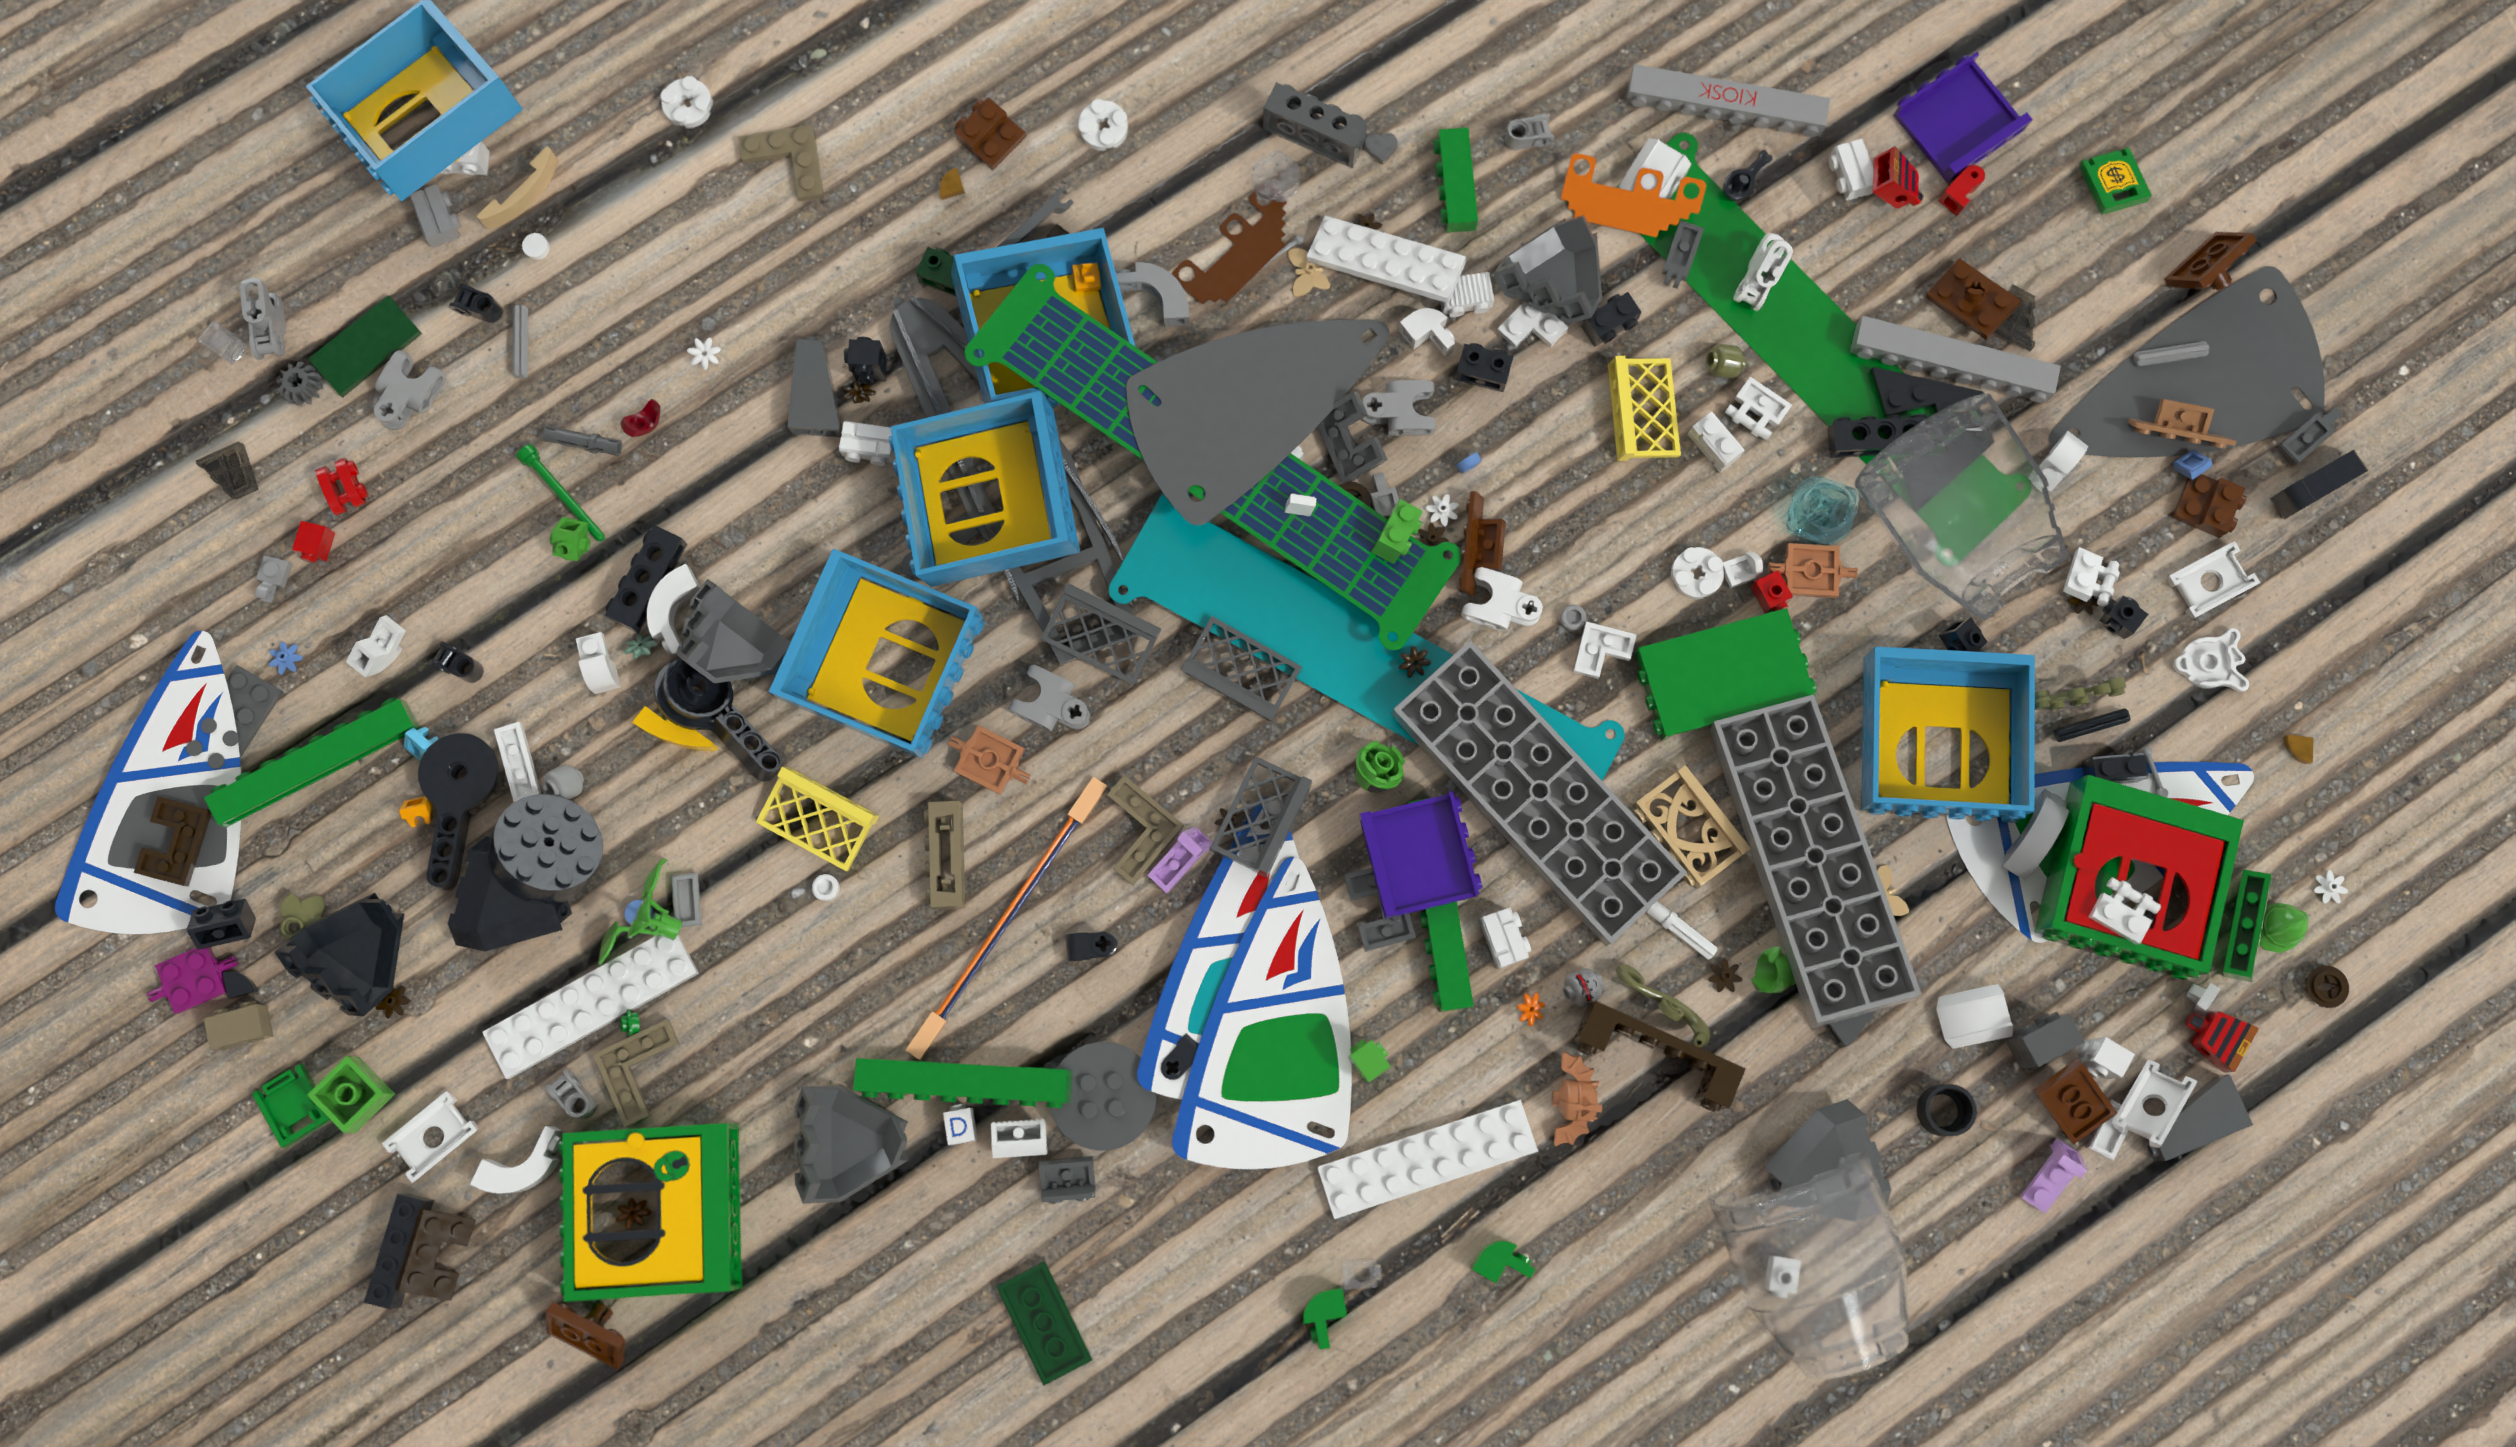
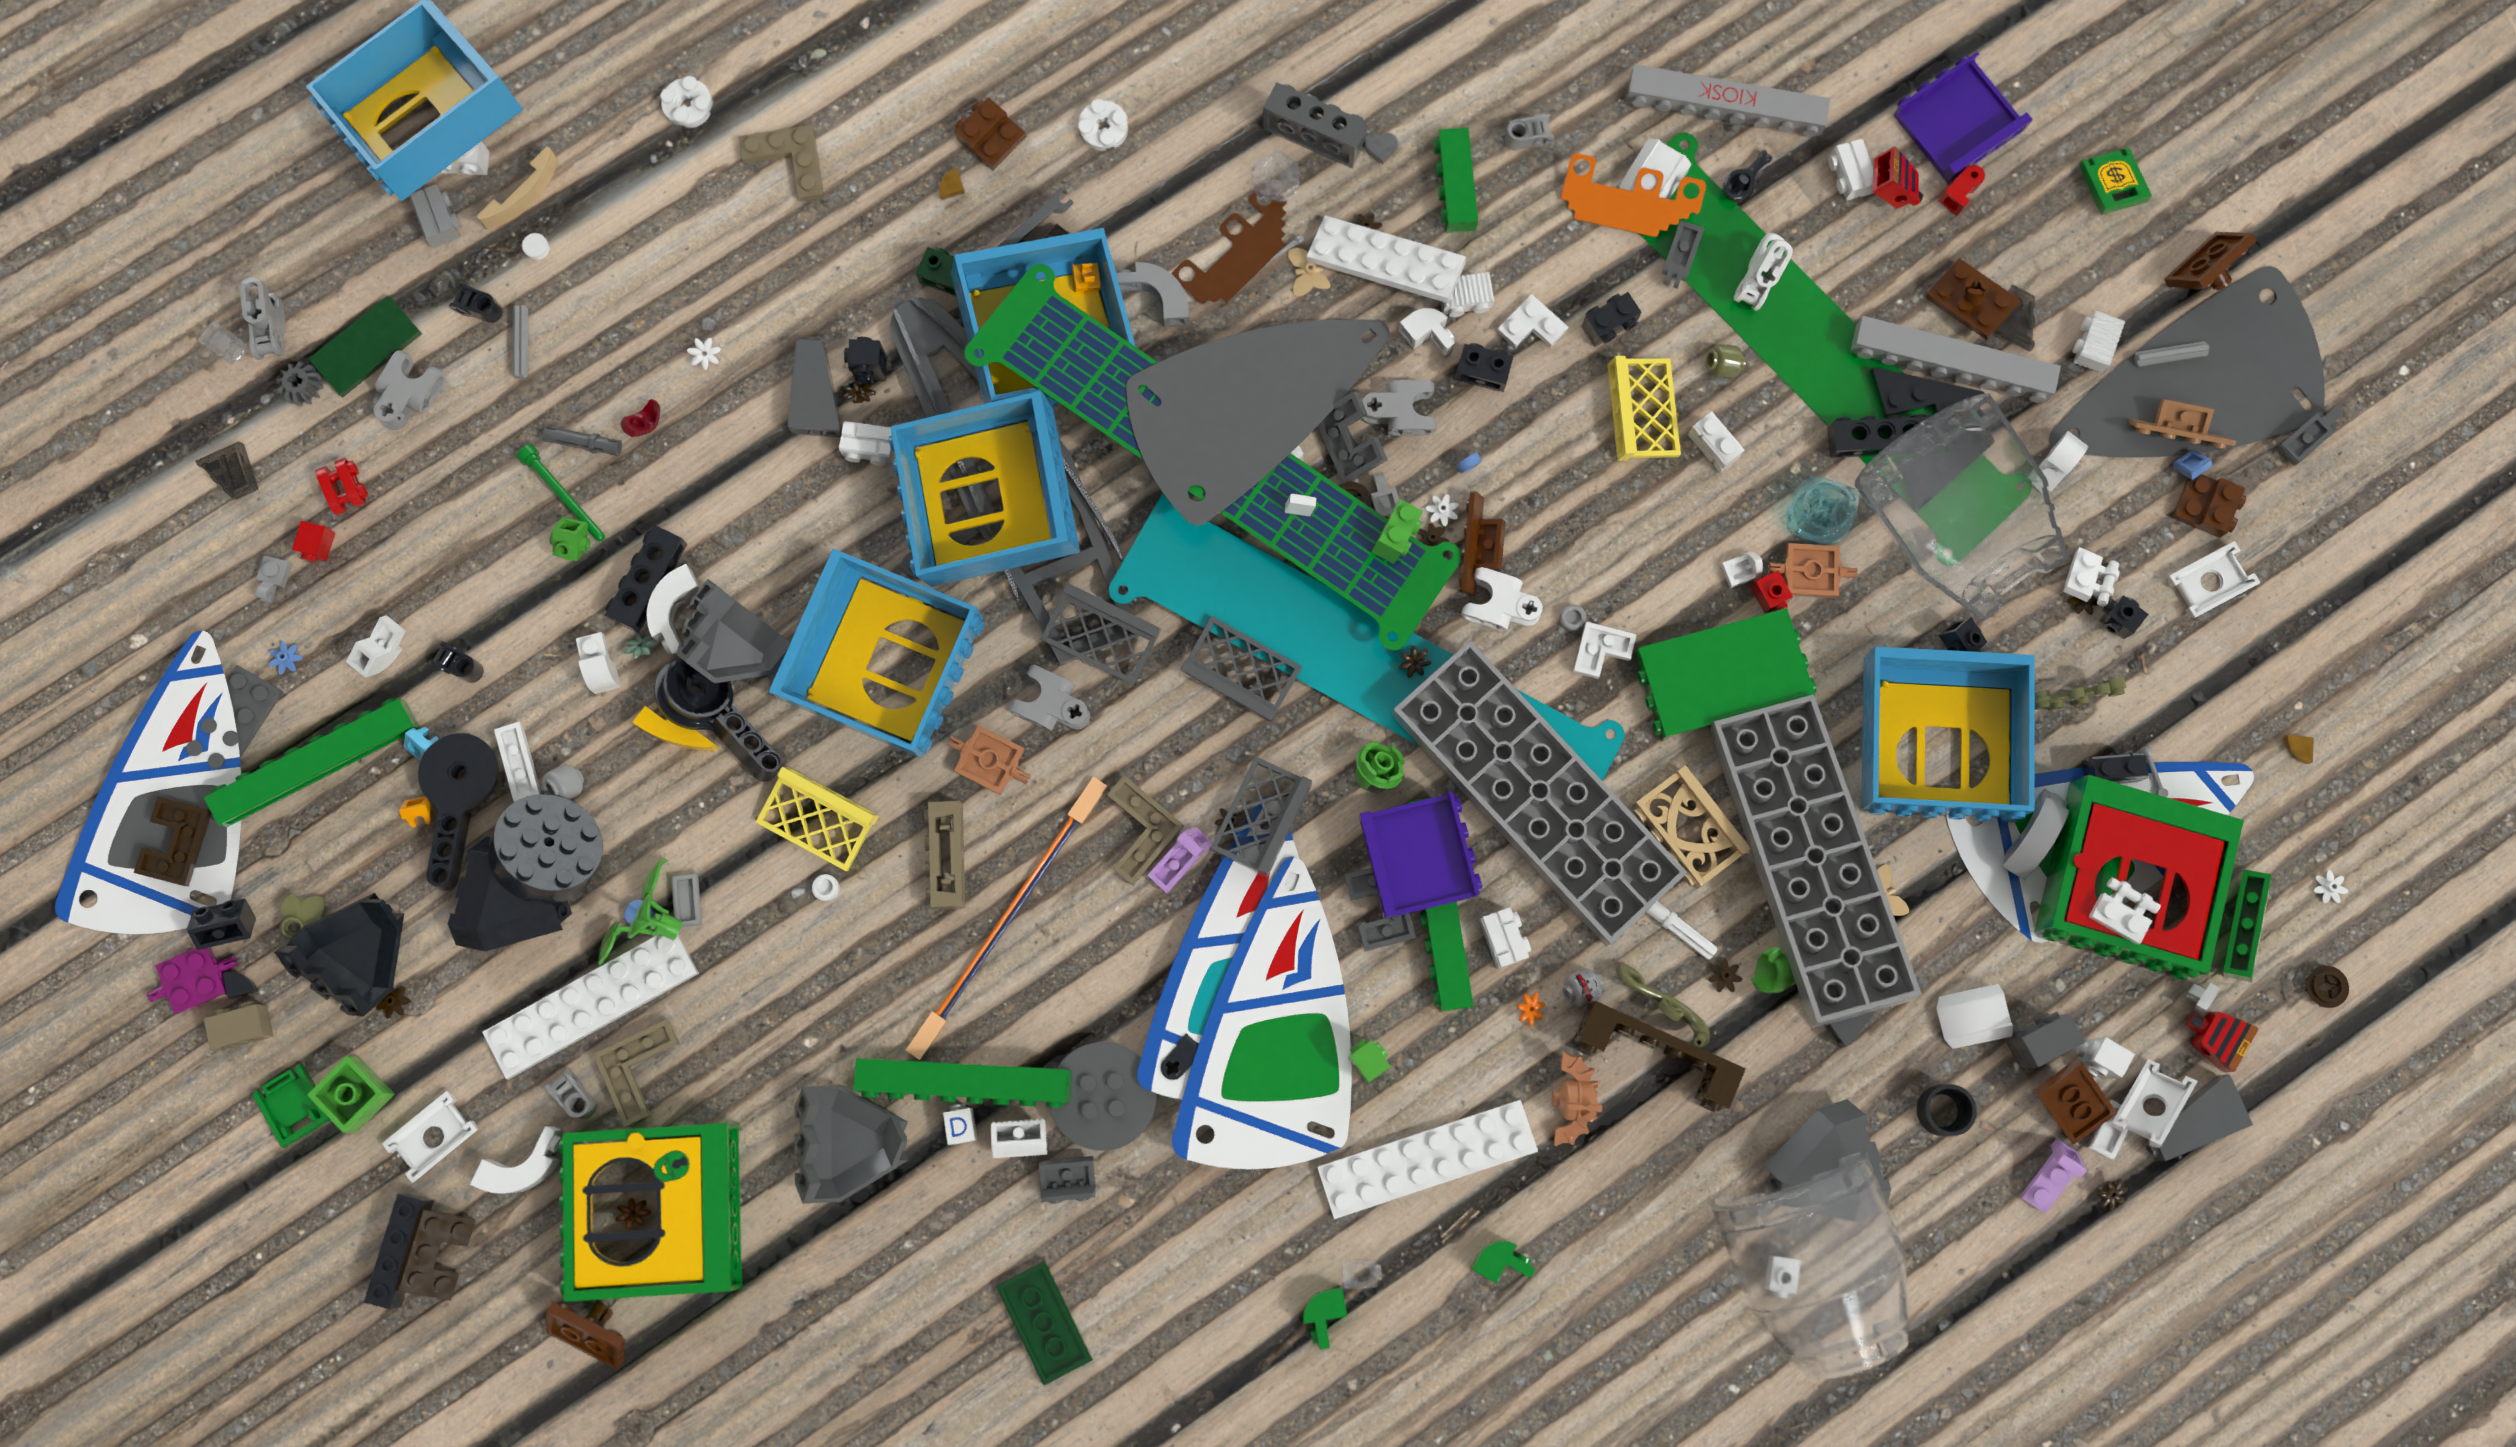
green plate [620,1009,639,1038] -> none
black piece [1065,932,1118,962] -> none
dark grey panel [1494,215,1602,324] -> none
white plate [1671,547,1724,600] -> none
white plate [1725,377,1792,441] -> none
black axle [2054,708,2131,742] -> none
white tile [2173,628,2249,692] -> none
bright green piece [2259,903,2309,953] -> none
black beam [2270,450,2369,520] -> none
none -> white brick [2073,311,2125,373]
none -> dark brown plant [2098,1178,2128,1210]

